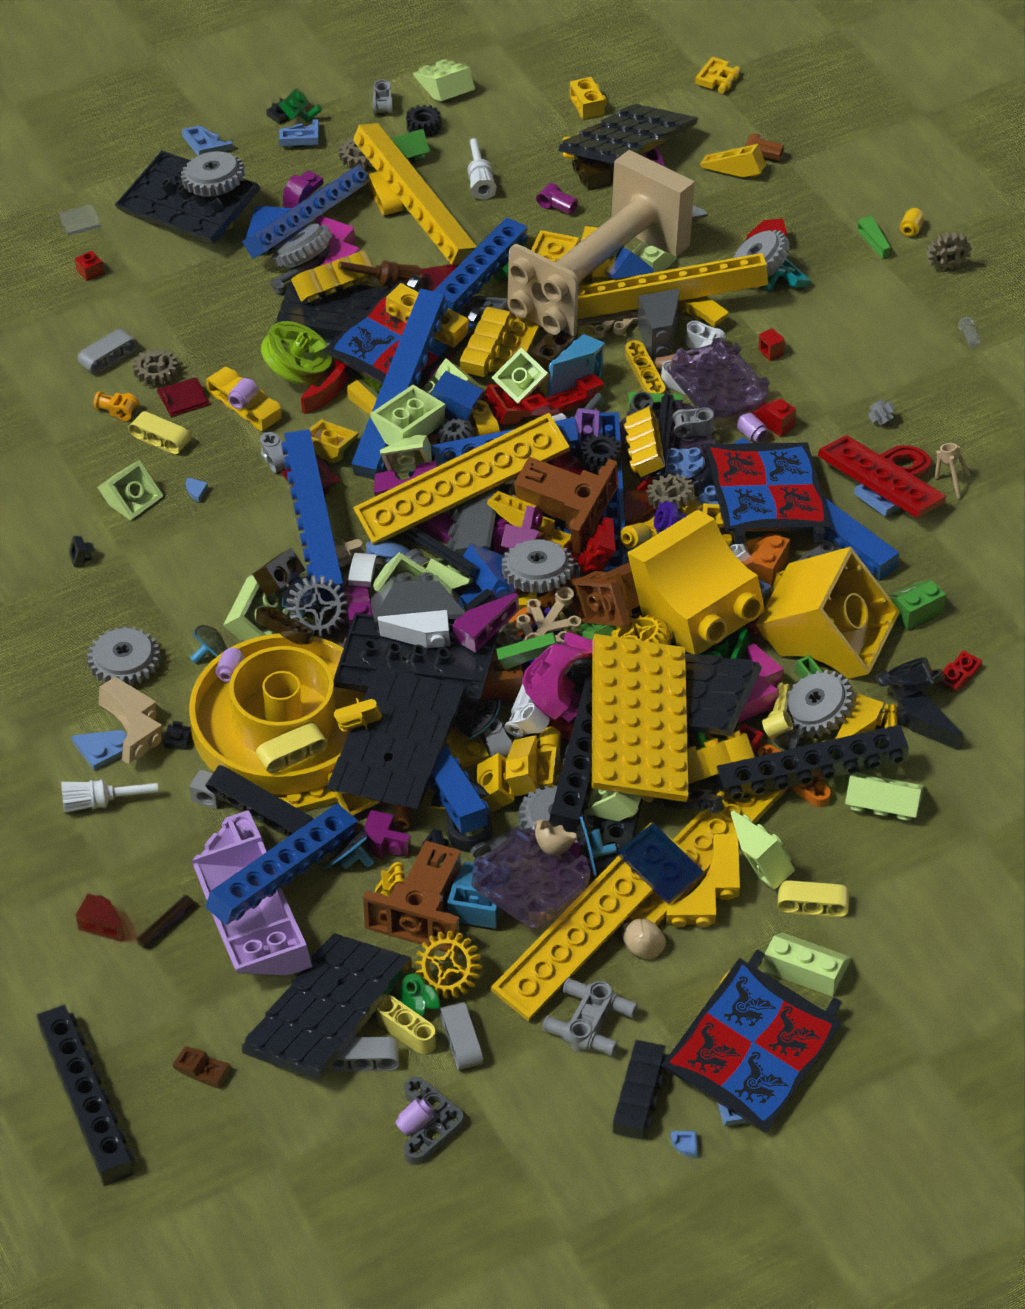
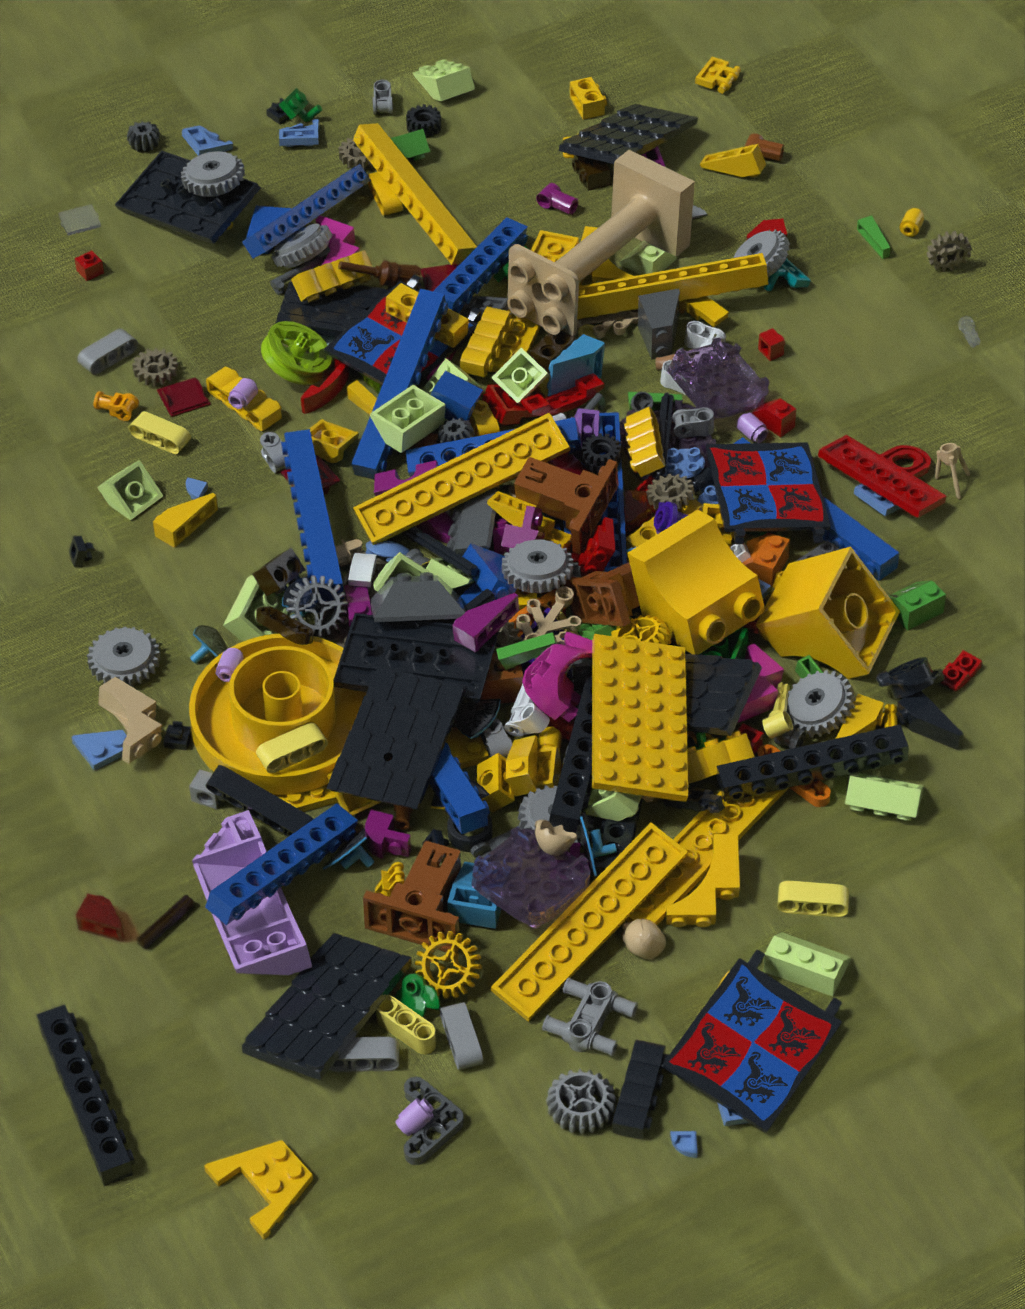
white piece [61,779,158,813] -> none
reddish brown slope [172,1046,233,1089] -> none
magenta brick [283,170,324,208] -> none
yellow arm [334,698,382,732] -> none
white slope [378,610,450,648] -> none
yellowish green slope [380,435,432,474] -> none
white piece [467,138,497,200] -> none
blue slope [605,247,654,279] -> none
clear blue tile [617,823,704,904] -> none
yellow brick [620,523,652,548] -> none
yellow beam [625,340,666,394] -> none
yellowish green slope [731,811,795,890] -> none
light grey gear [868,399,895,425] -> none
none -> dark grey gear [127,121,160,152]
none -> yellow slope [153,493,218,548]
none -> yellow wing [204,1140,313,1239]
none -> light grey gear [546,1068,616,1134]

